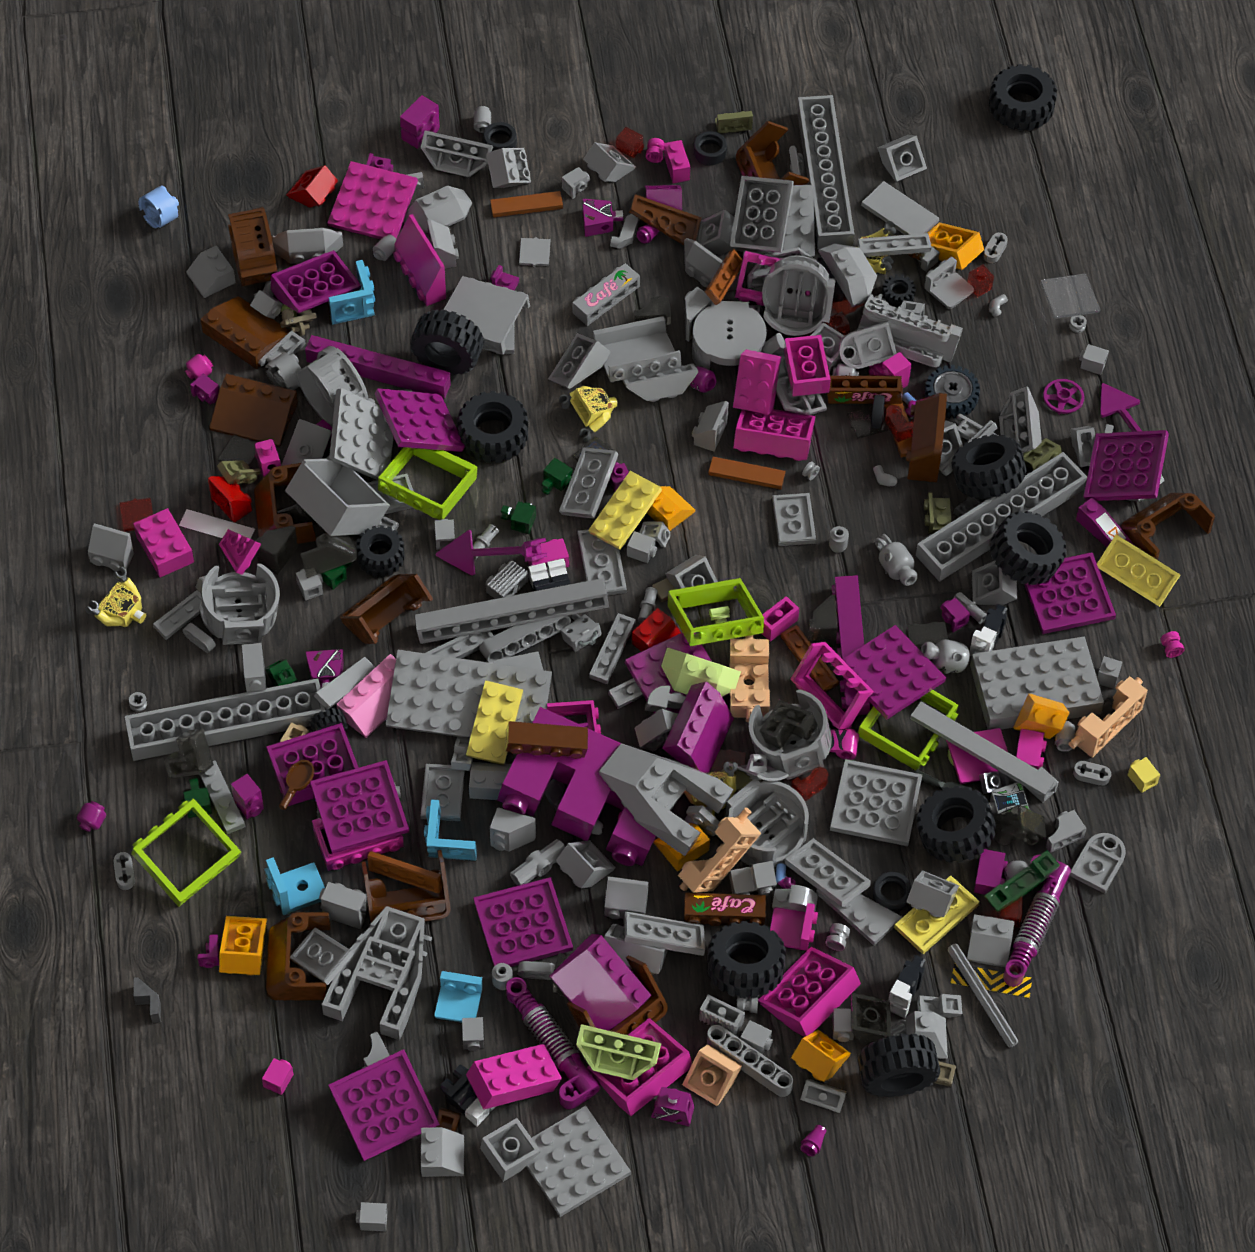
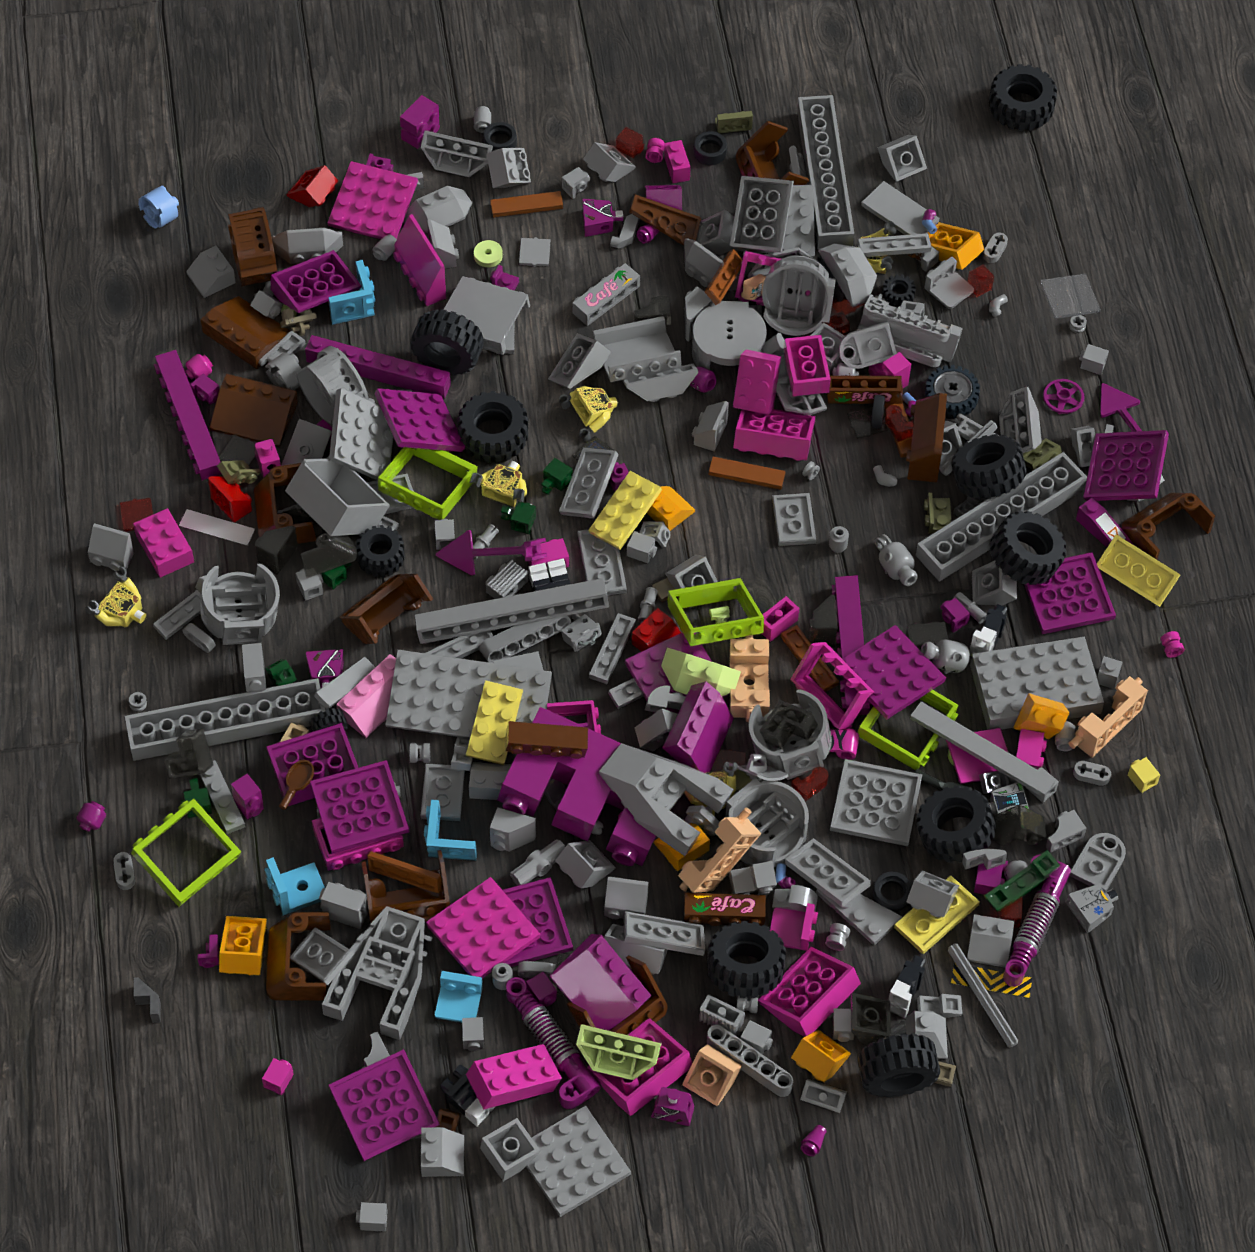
dark pink wing [219,529,261,575] -> none
none -> magenta brick [153,350,222,480]
none -> light grey wheel [410,743,430,763]
none -> dark pink plate [426,877,540,979]
none -> torso [470,461,527,507]
none -> yellowish green piece [474,240,503,267]
none -> magenta brick [526,971,557,1007]
none -> light nougat leg [741,274,766,300]
none -> arm [922,209,937,234]
none -> light grey slope [962,849,1007,870]
none -> light grey torso [1066,885,1118,933]

